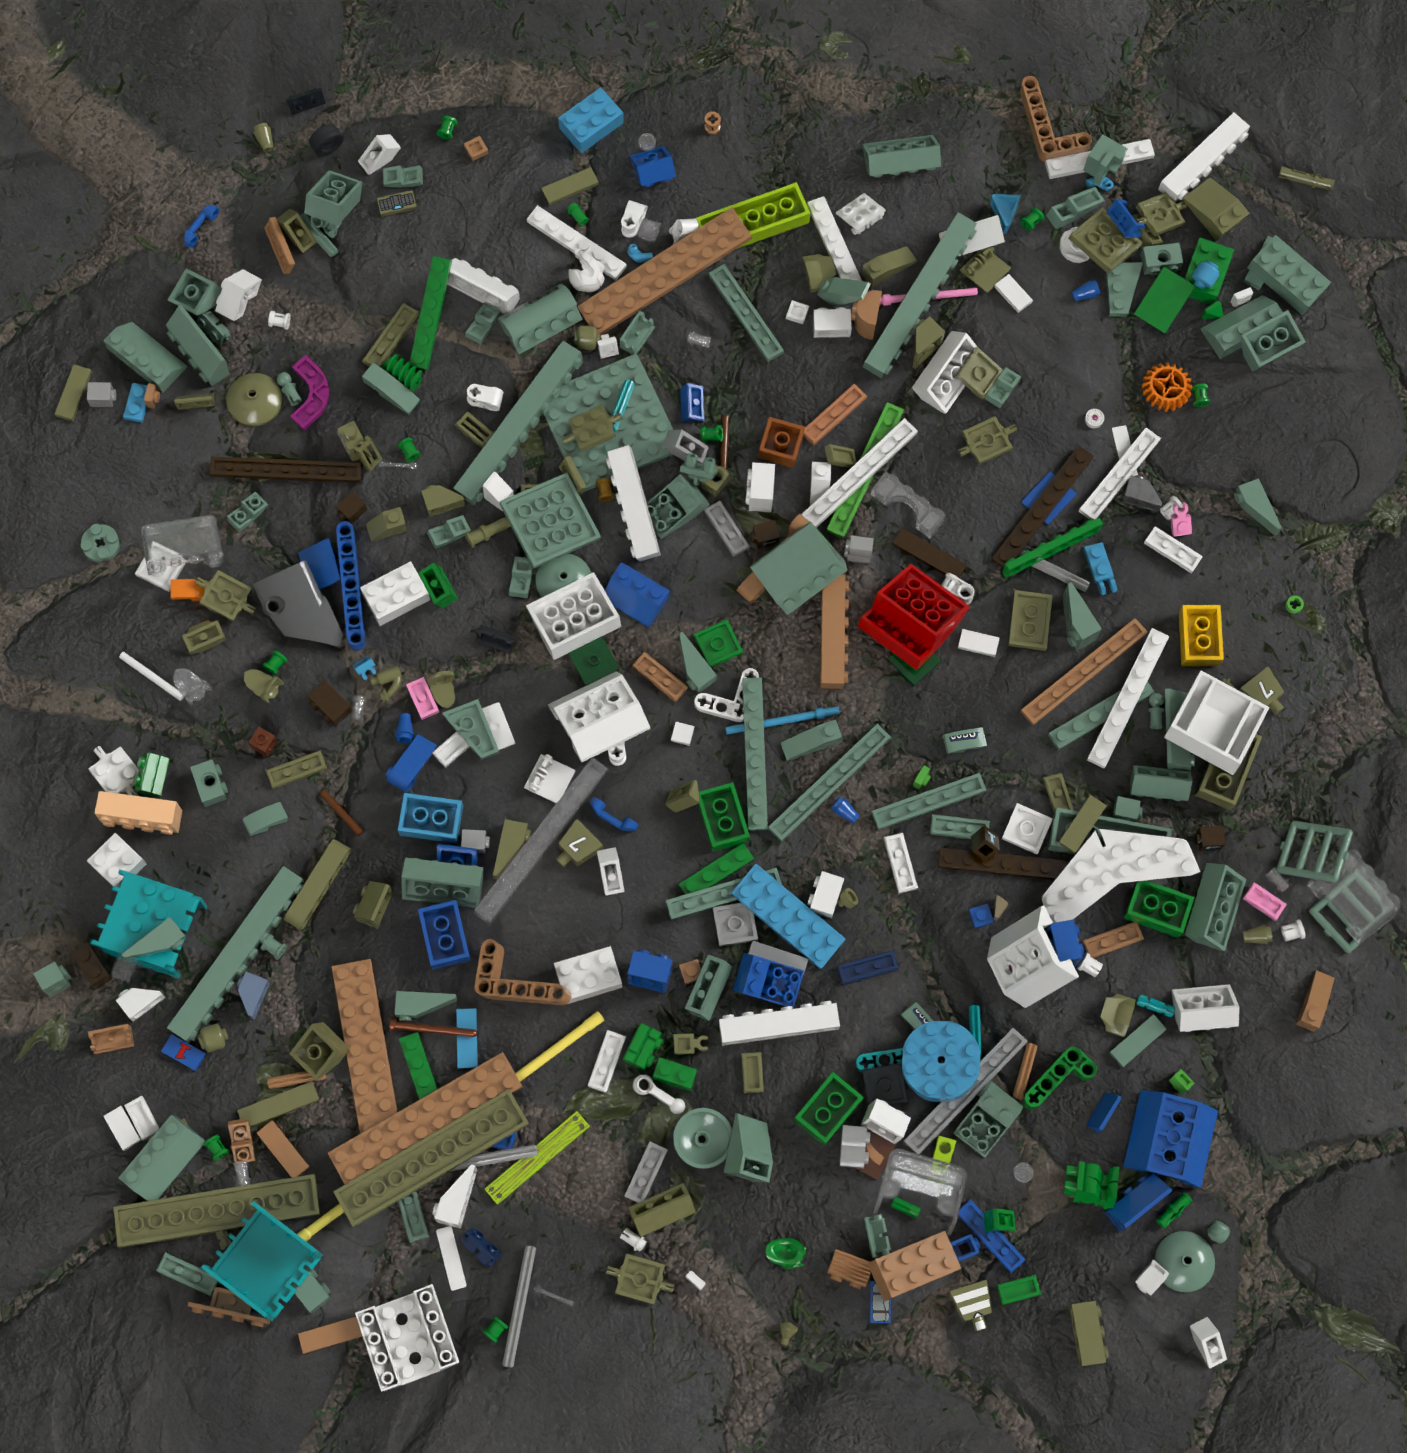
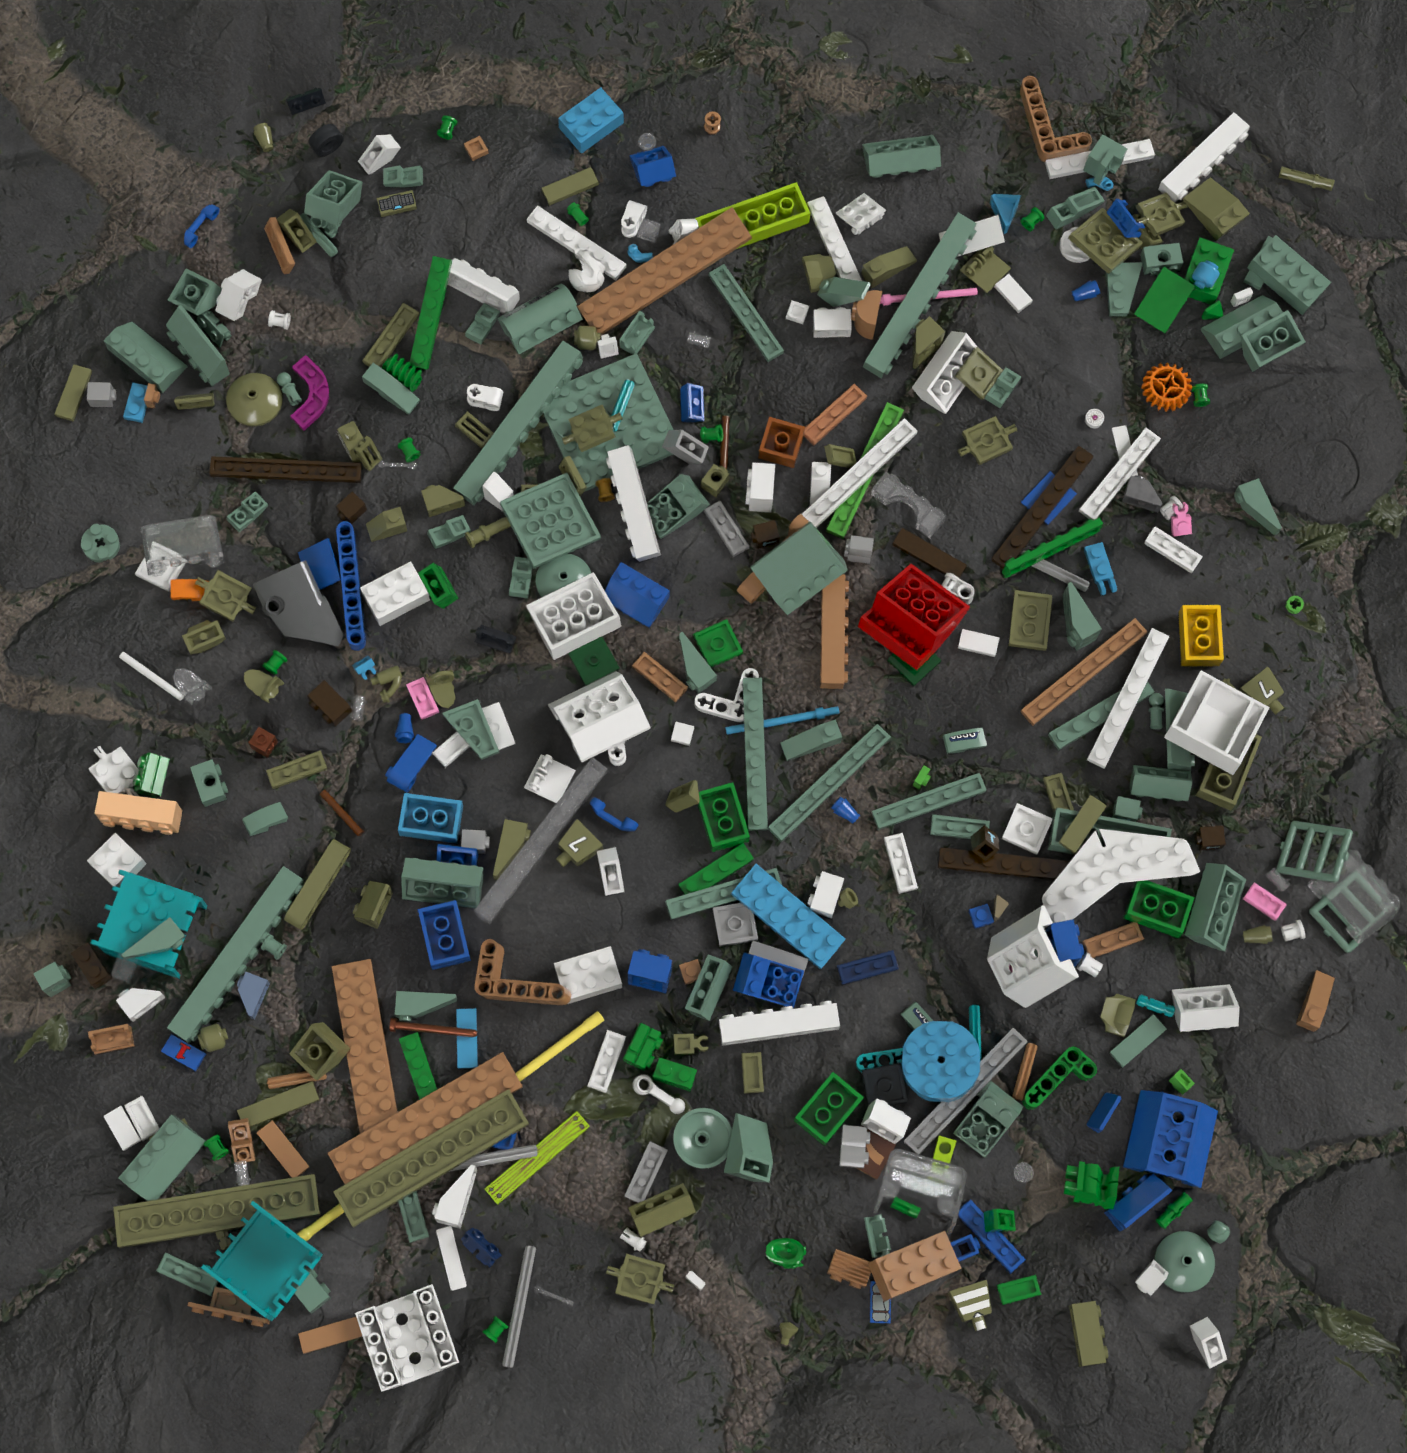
sand green hips [680,453,718,486] -> none

